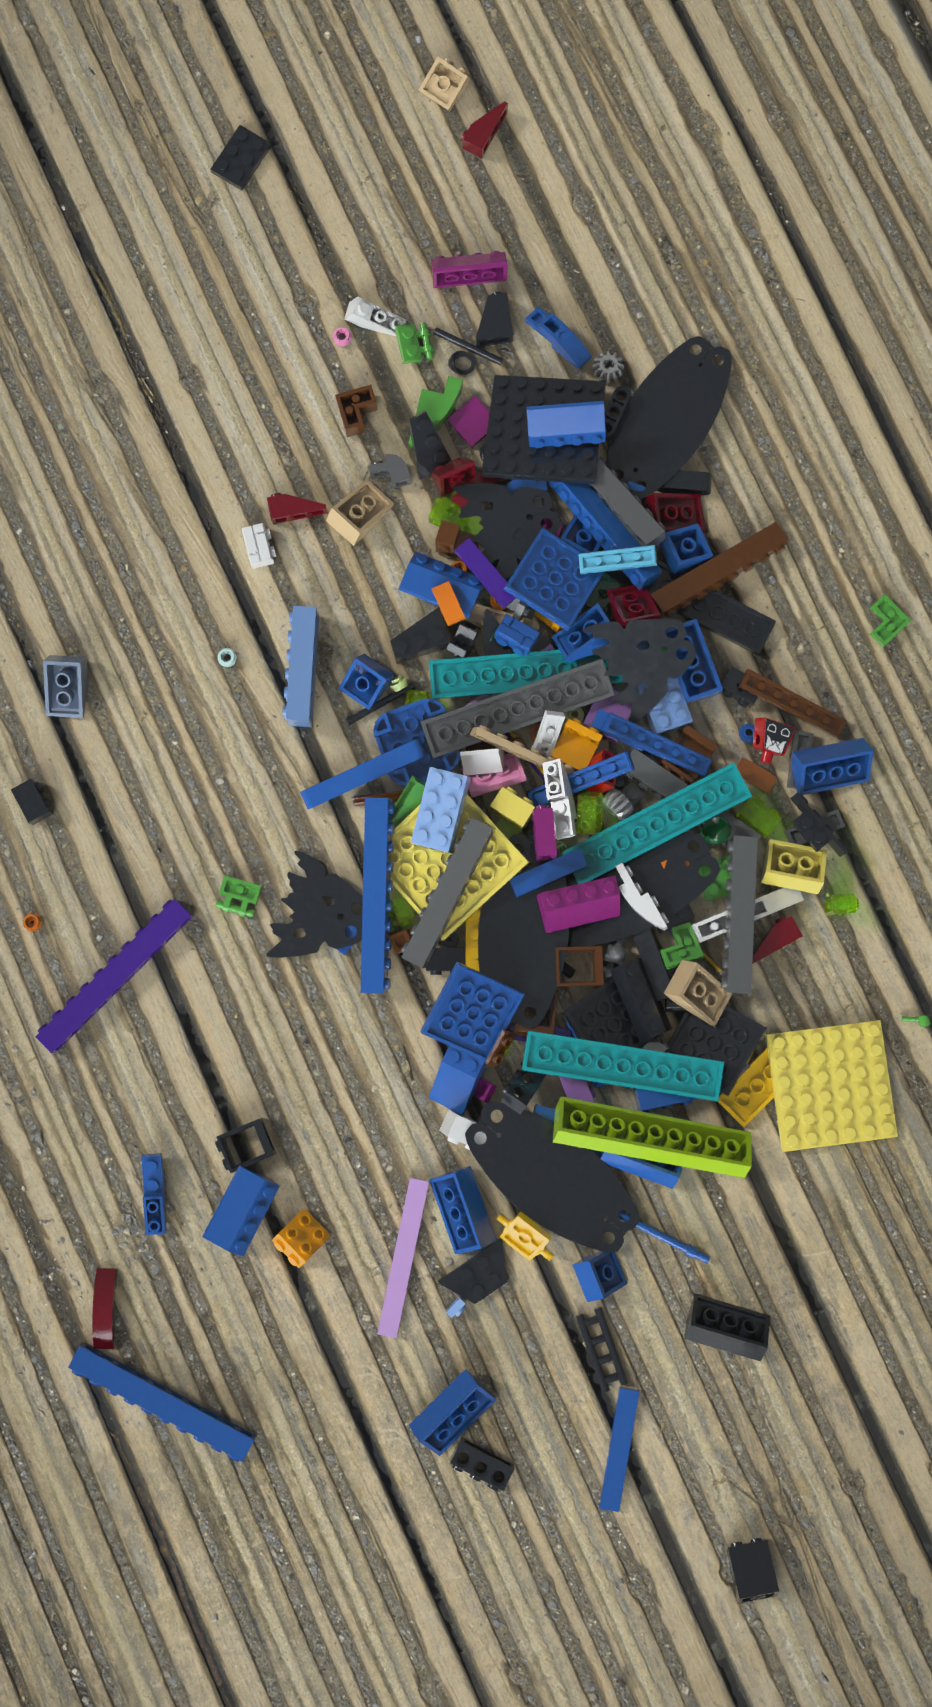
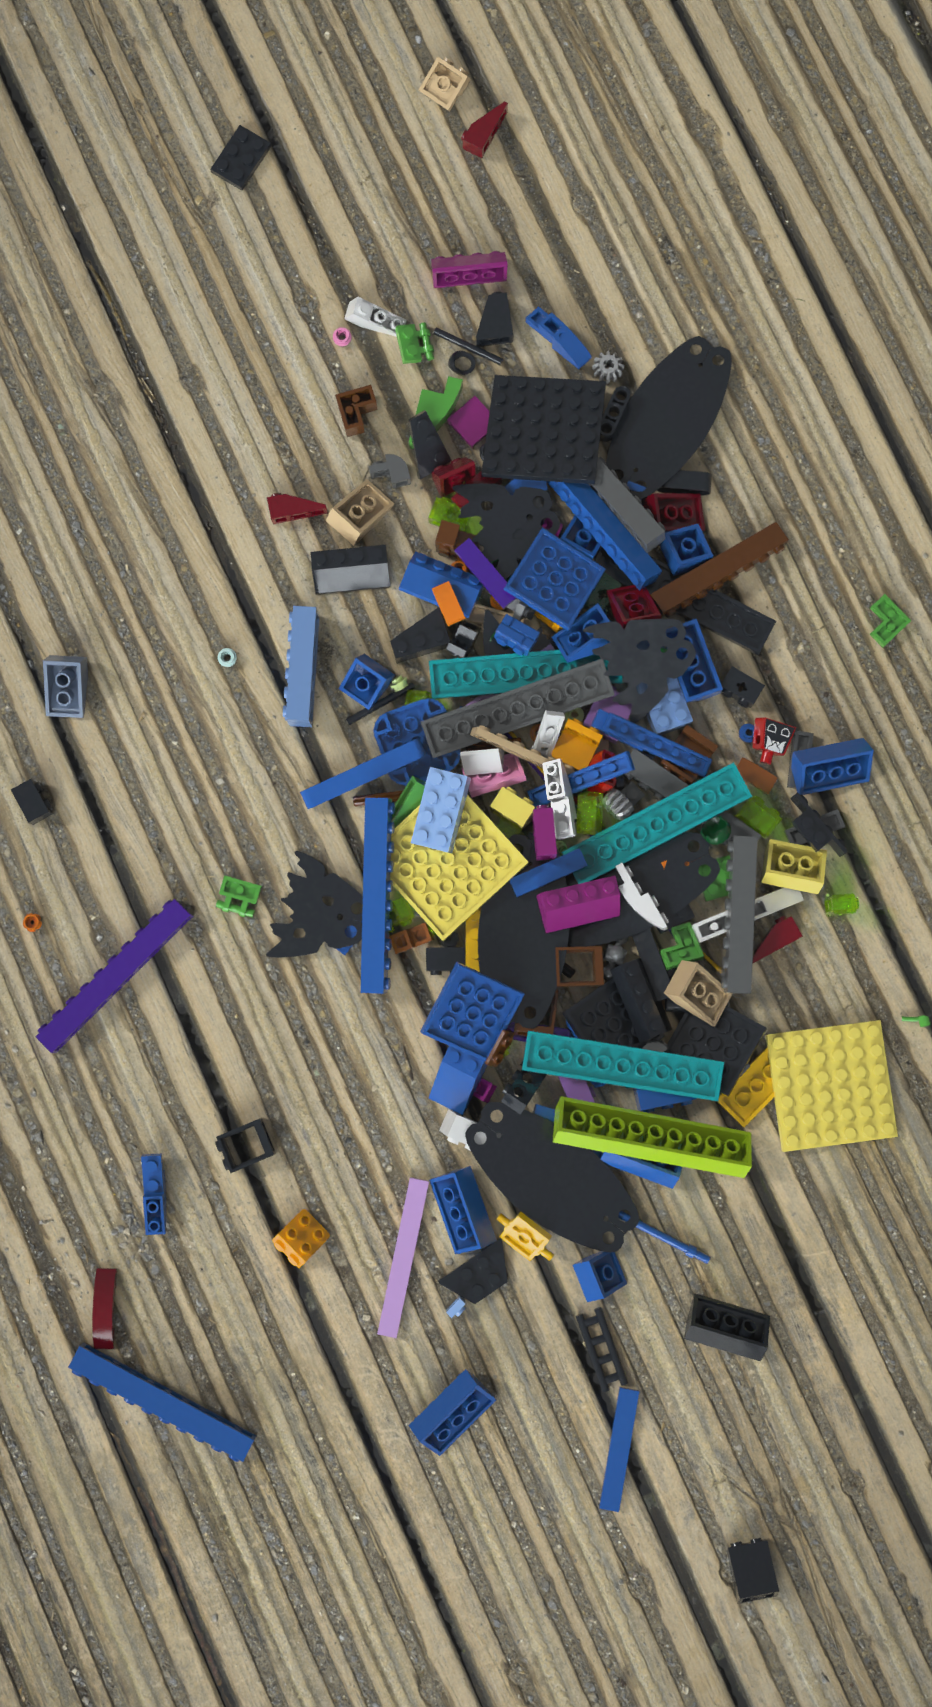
blue slope [202,1165,280,1257] -> none
white brick [242,523,276,569] -> none
dark grey brick [401,817,495,968] -> none
black brick [450,1437,514,1492] -> none
slope [527,401,606,448] -> none
medium azure tile [579,545,657,574] -> none
reddish brown plate [738,669,847,738] -> none
none -> slope [310,545,390,595]

